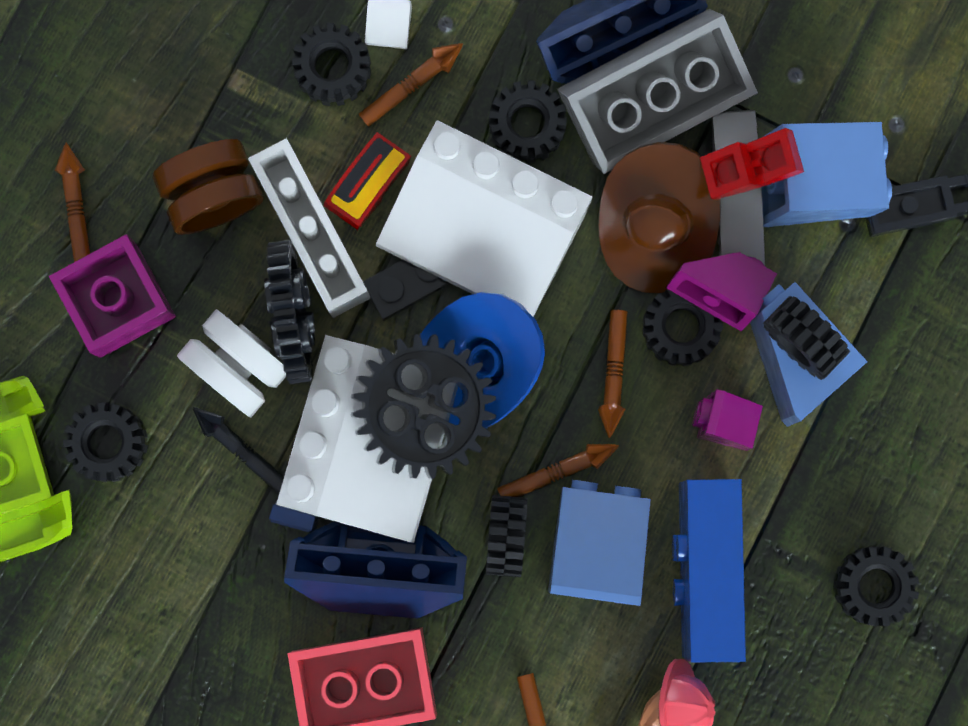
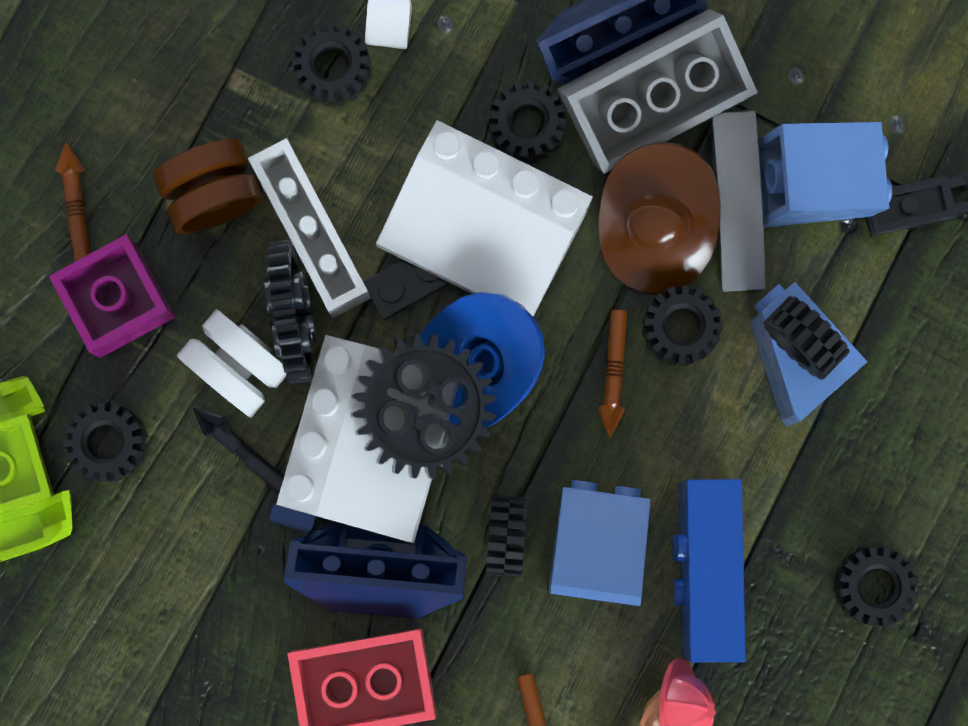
slope [323,132,411,230] -> none
dark orange piece [358,43,463,127] -> none
dark orange piece [497,444,619,497] -> none
magenta slope [666,252,777,331] -> none
magenta slope [692,389,763,451] -> none
red slope [700,128,804,200] -> none

